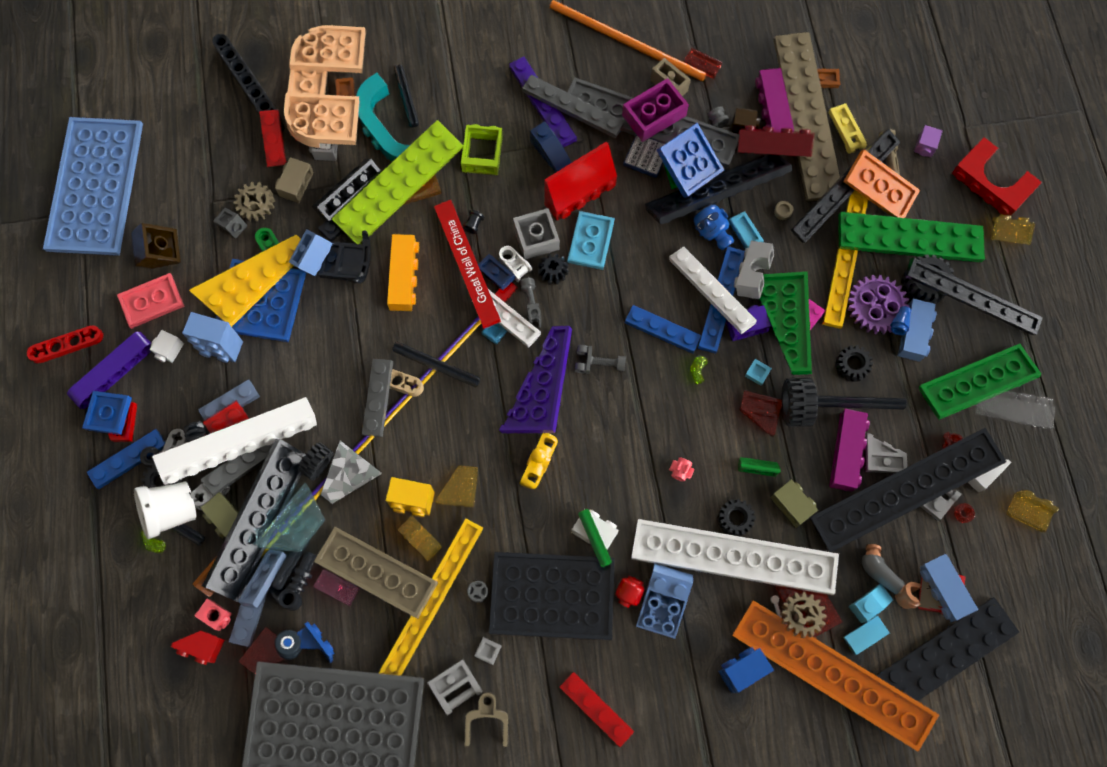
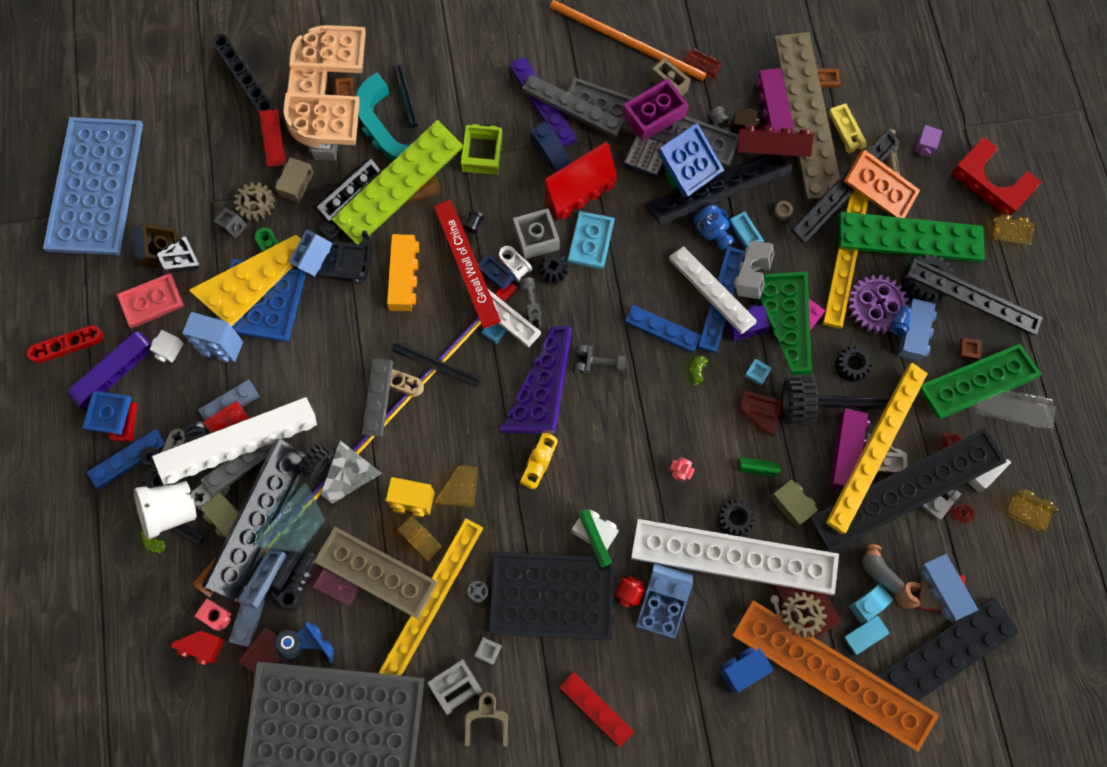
none -> wing [155,237,199,274]
none -> yellow plate [826,363,927,534]
none -> copper plate [959,338,982,361]

